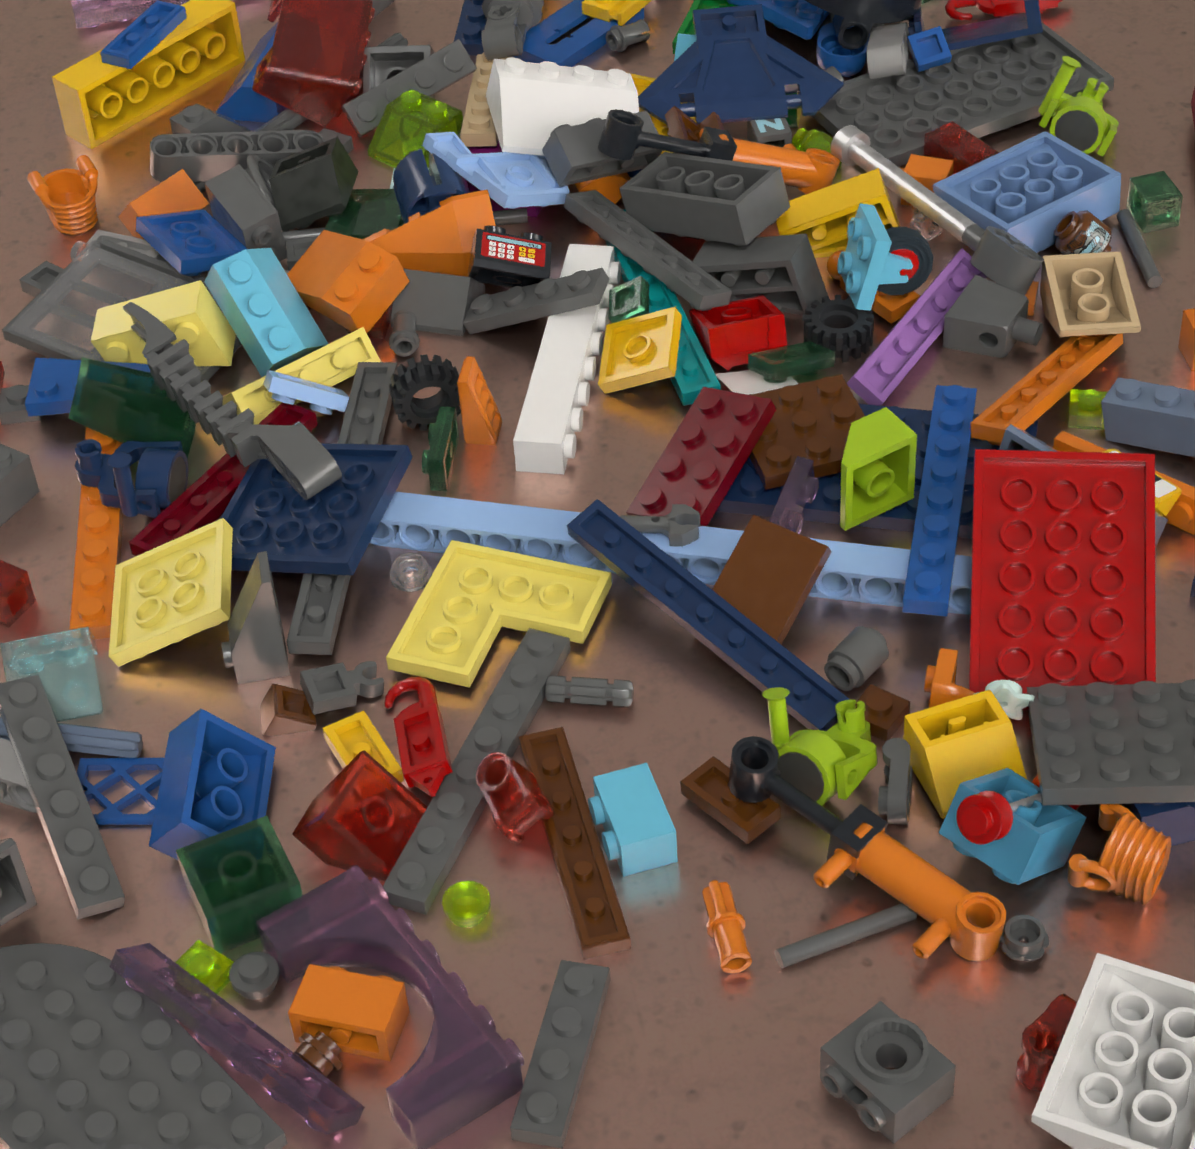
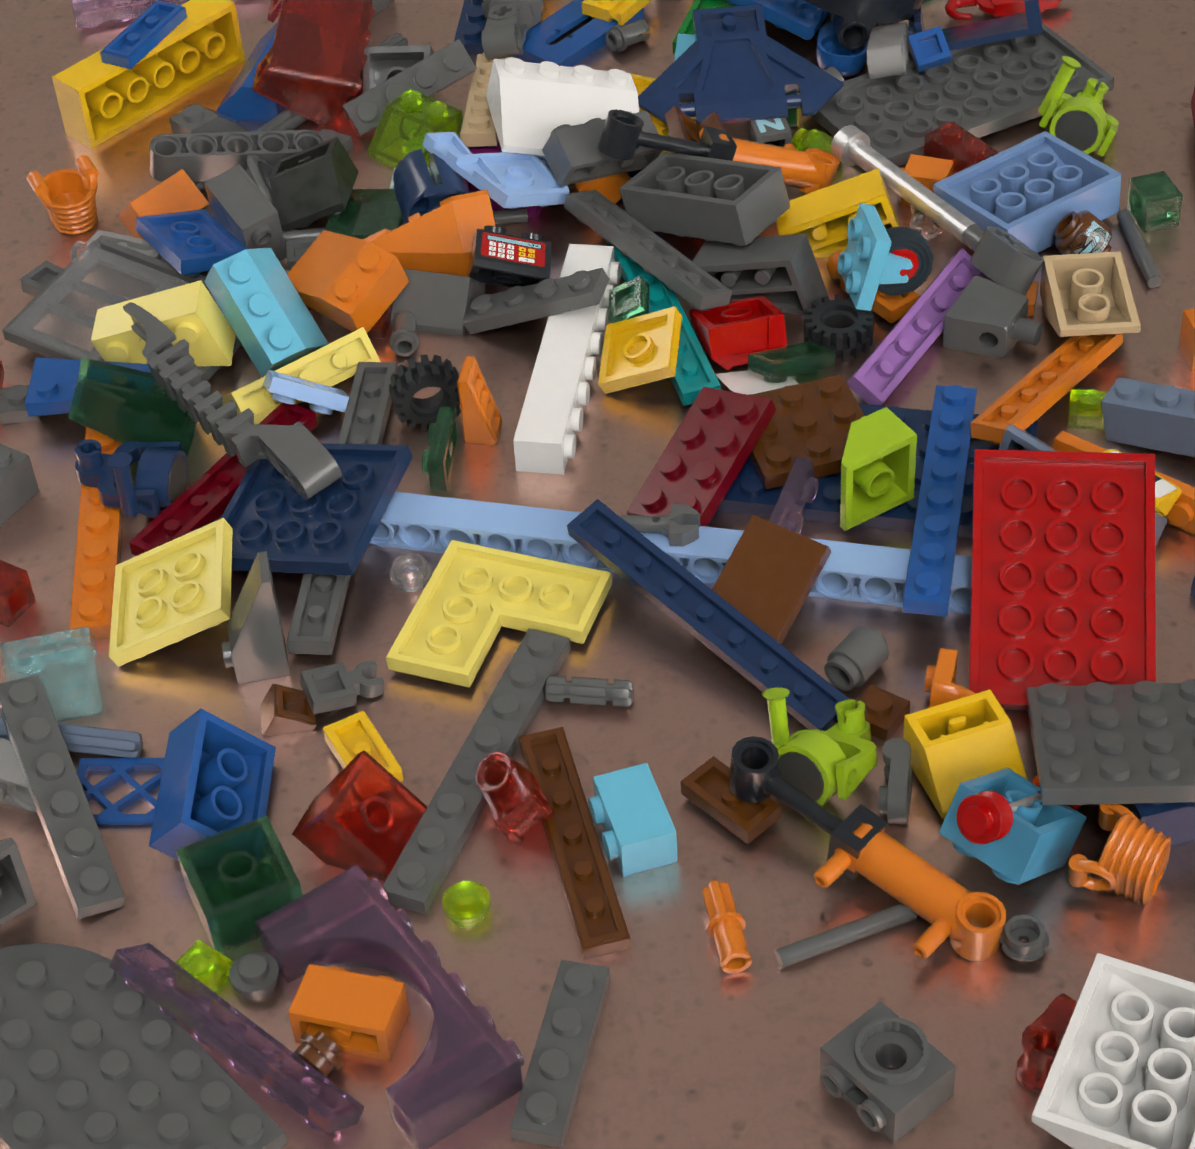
red plate [384,677,453,797] -> none
light aqua plate [974,680,1035,720] -> none

